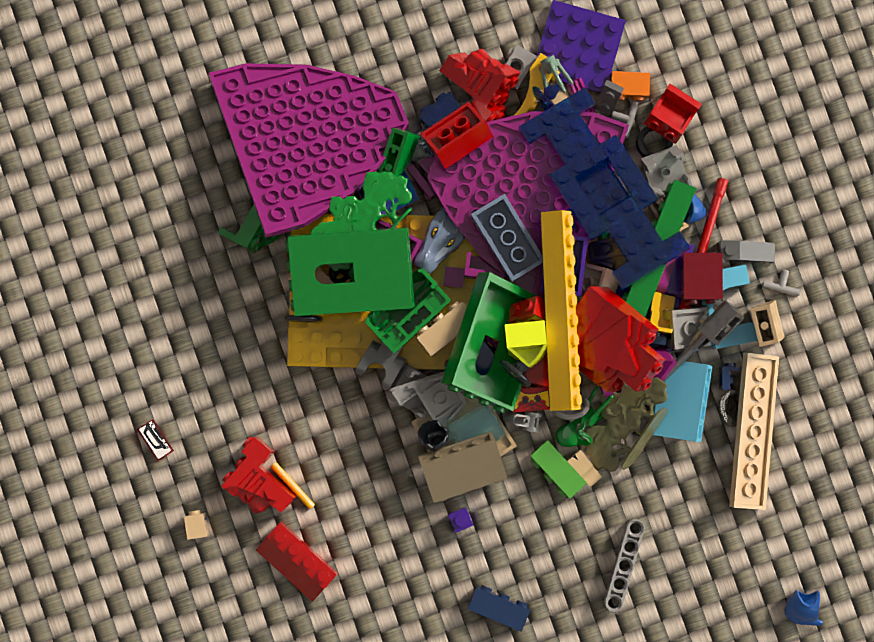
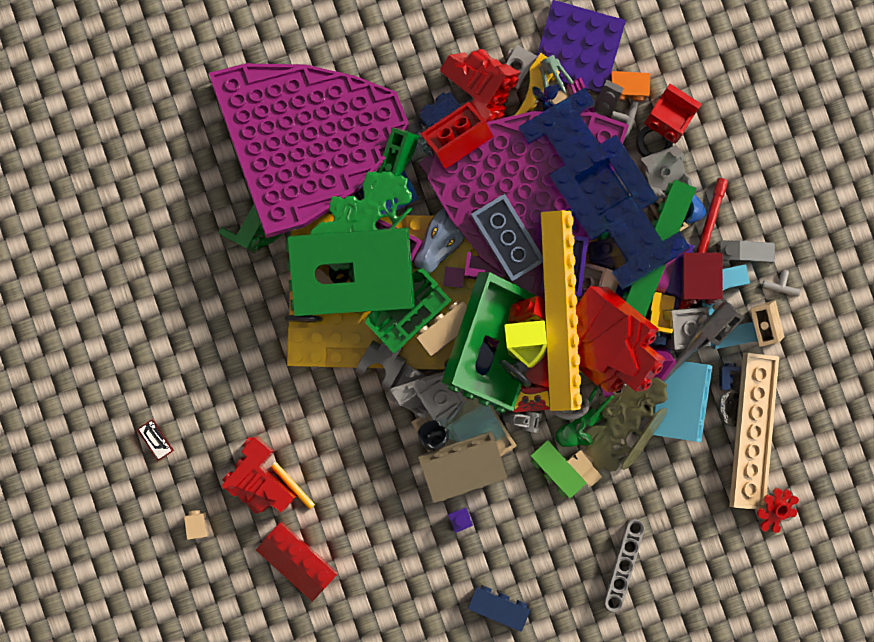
magenta tile [407,164,435,200] -> none
blue piece [784,590,823,626] -> none
none -> red animal [756,488,799,533]

